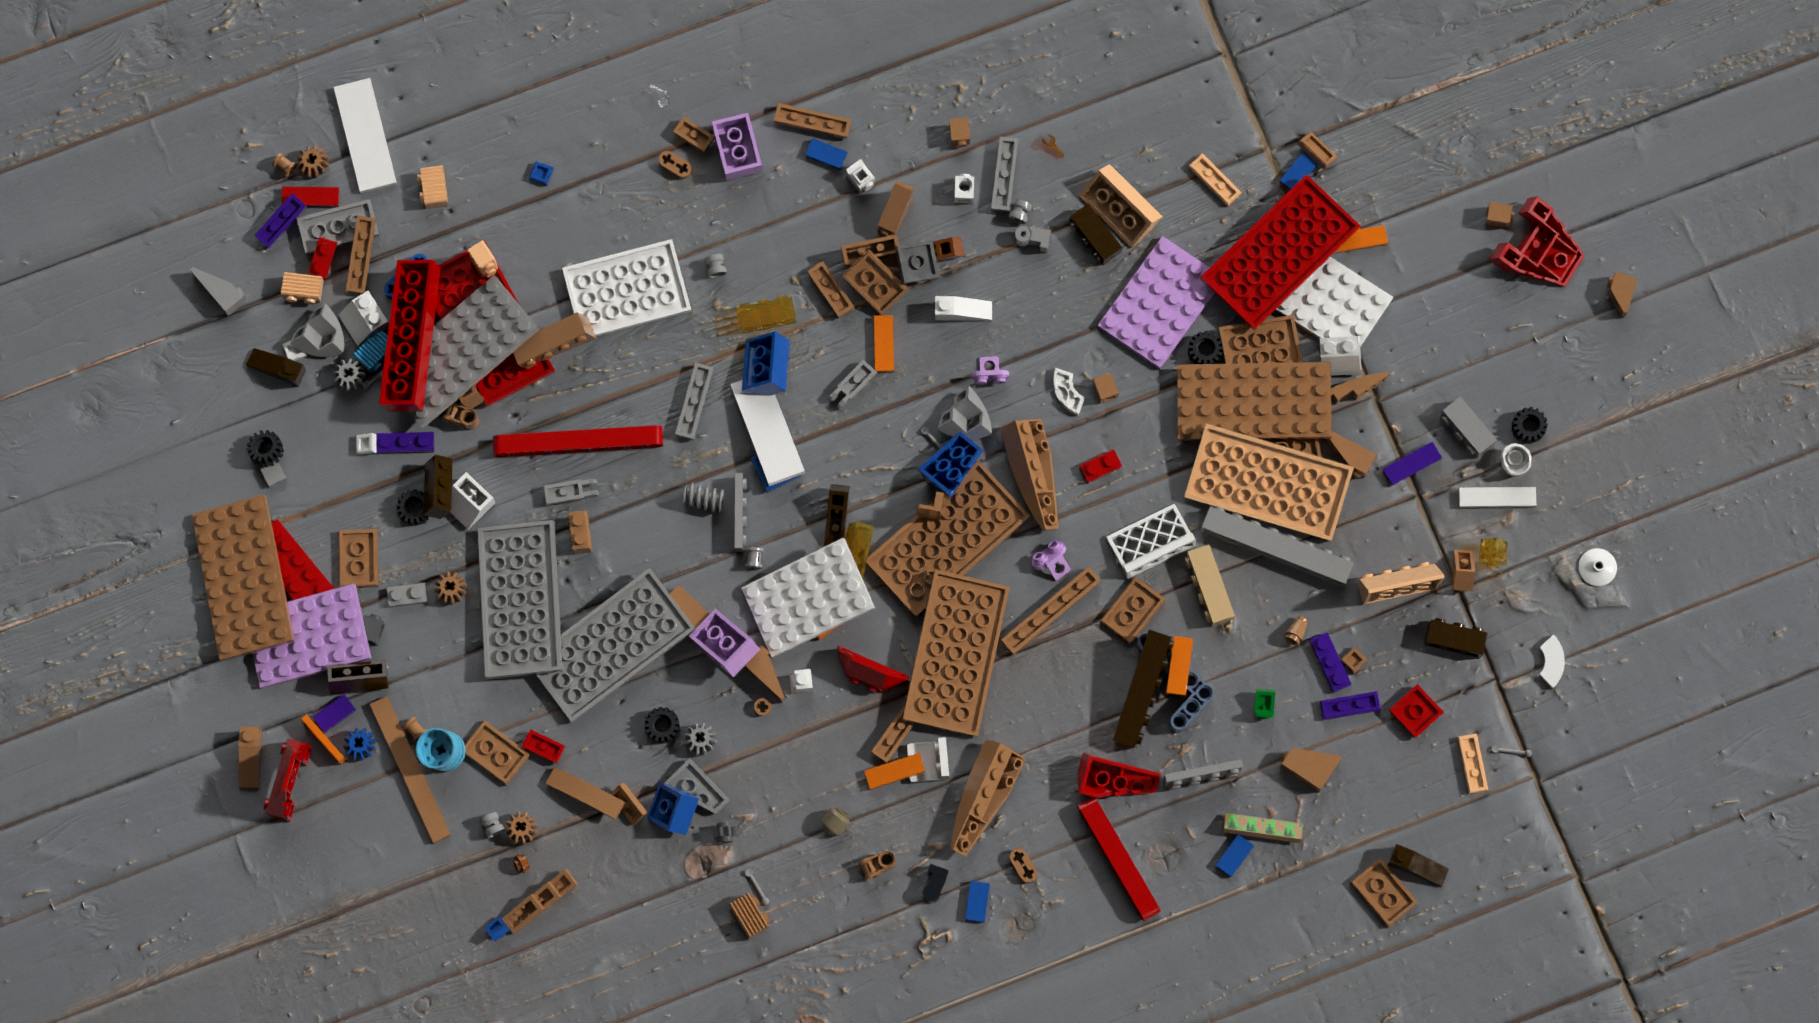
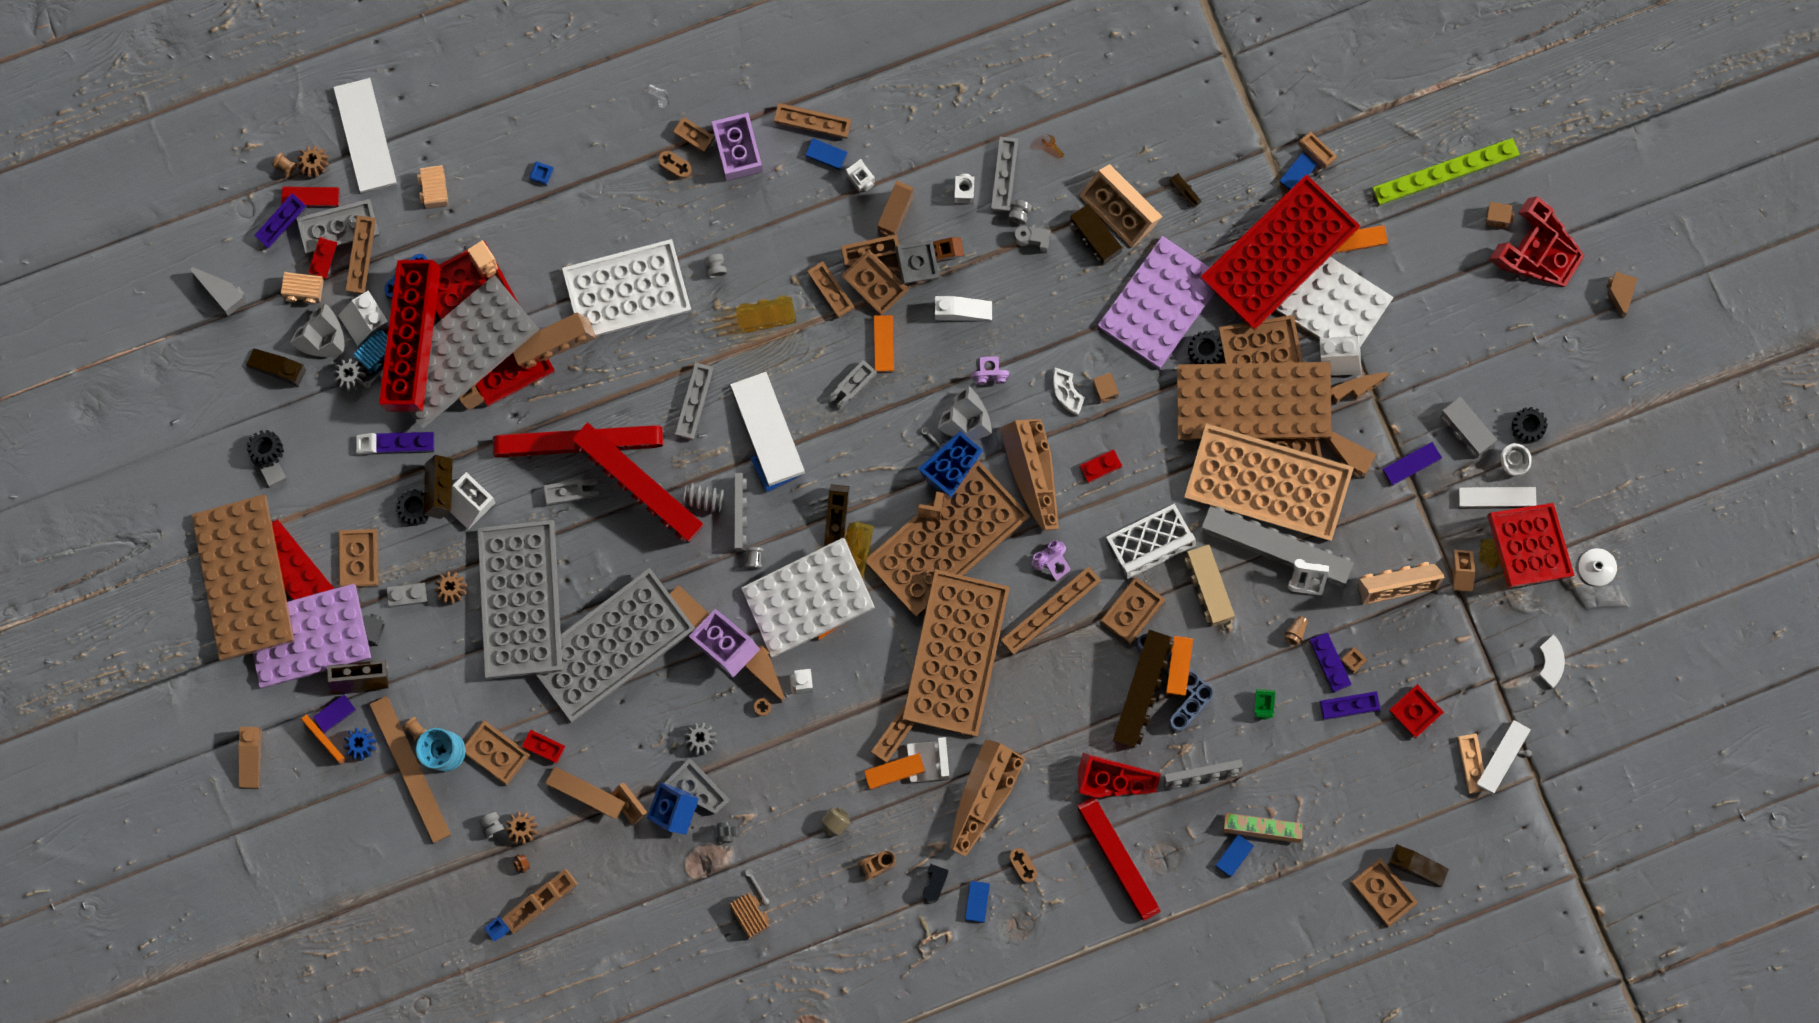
red wedge [264,738,312,822] -> none
white tile [282,341,307,361] -> none
medium nougat piece [441,402,480,430] -> none
medium nougat brick [568,510,592,555] -> none
black tyre [644,707,680,744] -> none
blue slope [742,331,790,395] -> none
red wedge [837,645,909,693] -> none
medium nougat brick [949,117,970,148] -> none
light nougat tile [1188,153,1242,207] -> none
medium nougat slope [1280,748,1342,792] -> none
dark brown brick [1424,618,1488,658] -> none
none -> red brick [572,422,705,543]
none -> dark brown axle [1170,173,1201,207]
none -> white plate [1288,559,1329,595]
none -> lime plate [1372,138,1520,206]
none -> white tile [1476,720,1531,795]
none -> red plate [1487,503,1575,588]

